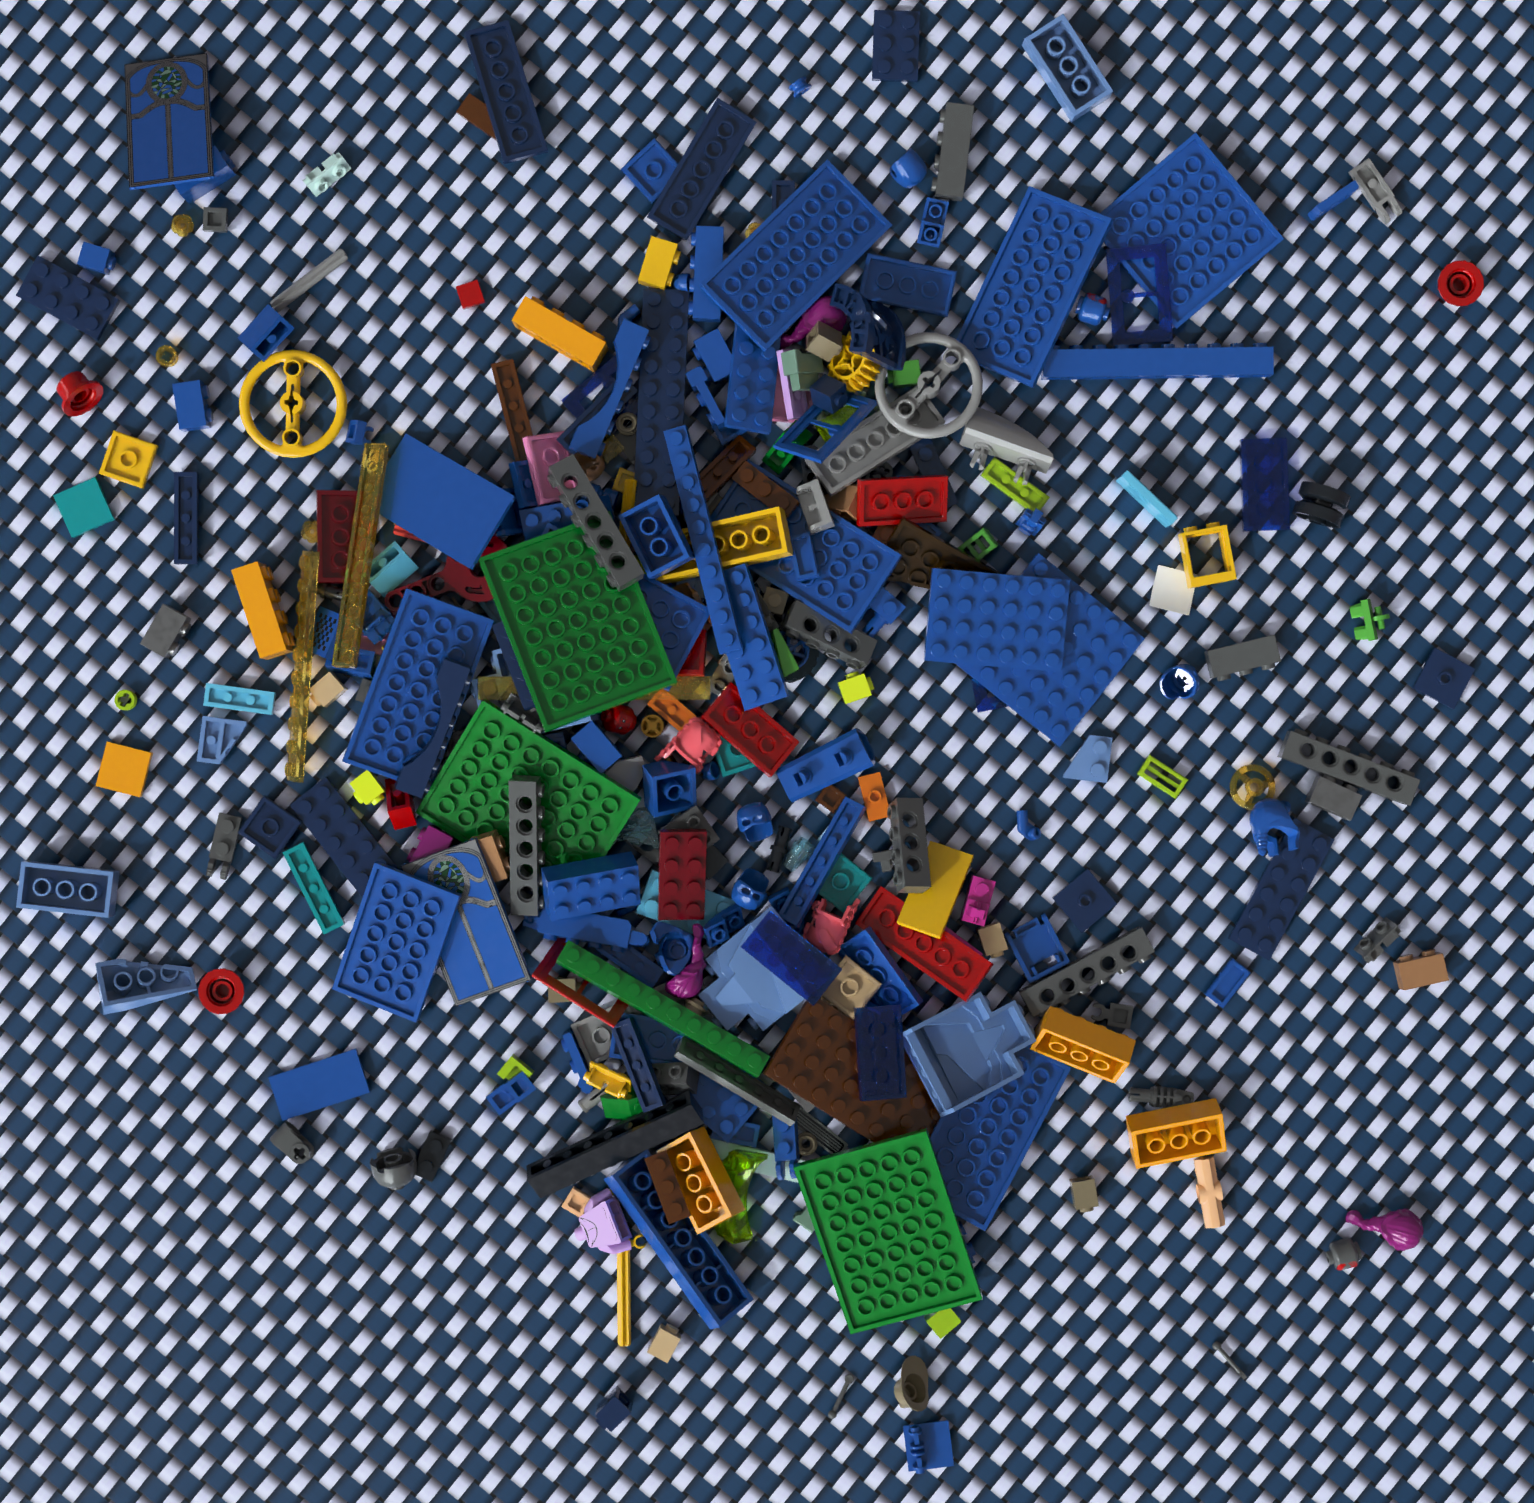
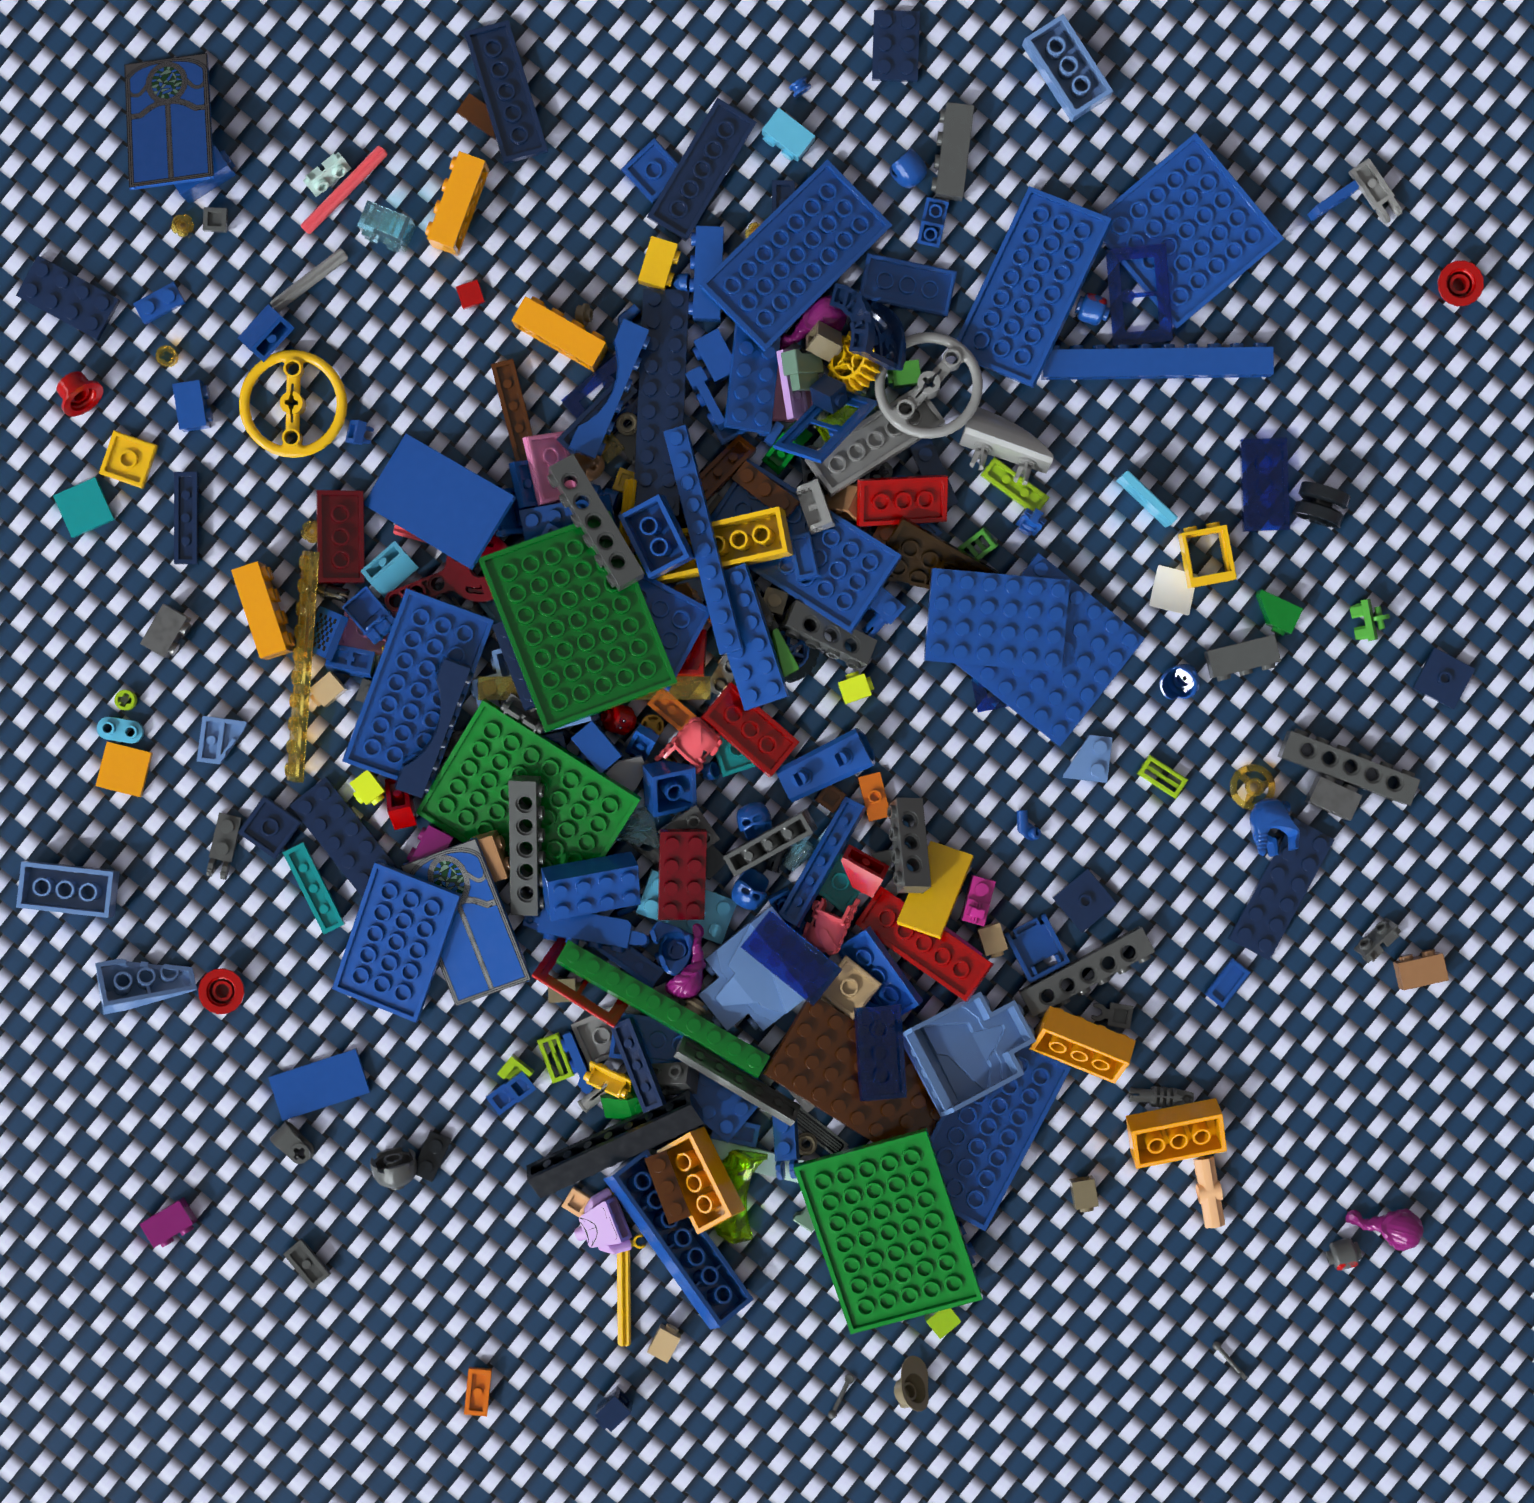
blue brick [77,242,116,275] -> none
medium azure plate [203,683,276,715] -> none
clear yellow plate [332,443,389,668] -> none
blue slope [703,903,745,948] -> none
blue hinge [903,1420,954,1474] -> none
none -> medium azure plate [97,717,144,744]
none -> blue plate [133,282,186,325]
none -> magenta brick [139,1197,198,1248]
none -> dark grey plate [283,1238,331,1289]
none -> coral axle [301,146,388,234]
none -> clear light blue brick [357,200,416,253]
none -> light orange brick [425,151,490,256]
none -> orange plate [464,1367,492,1417]
none -> lime tile [537,1032,575,1083]
none -> dark tan plate [575,303,593,327]
none -> blue plate [625,724,659,762]
none -> dark grey brick [723,808,818,877]
none -> blue tile [757,421,784,446]
none -> medium azure brick [762,108,815,162]
none -> red slope [841,844,890,898]
none -> green slope [1255,589,1303,636]

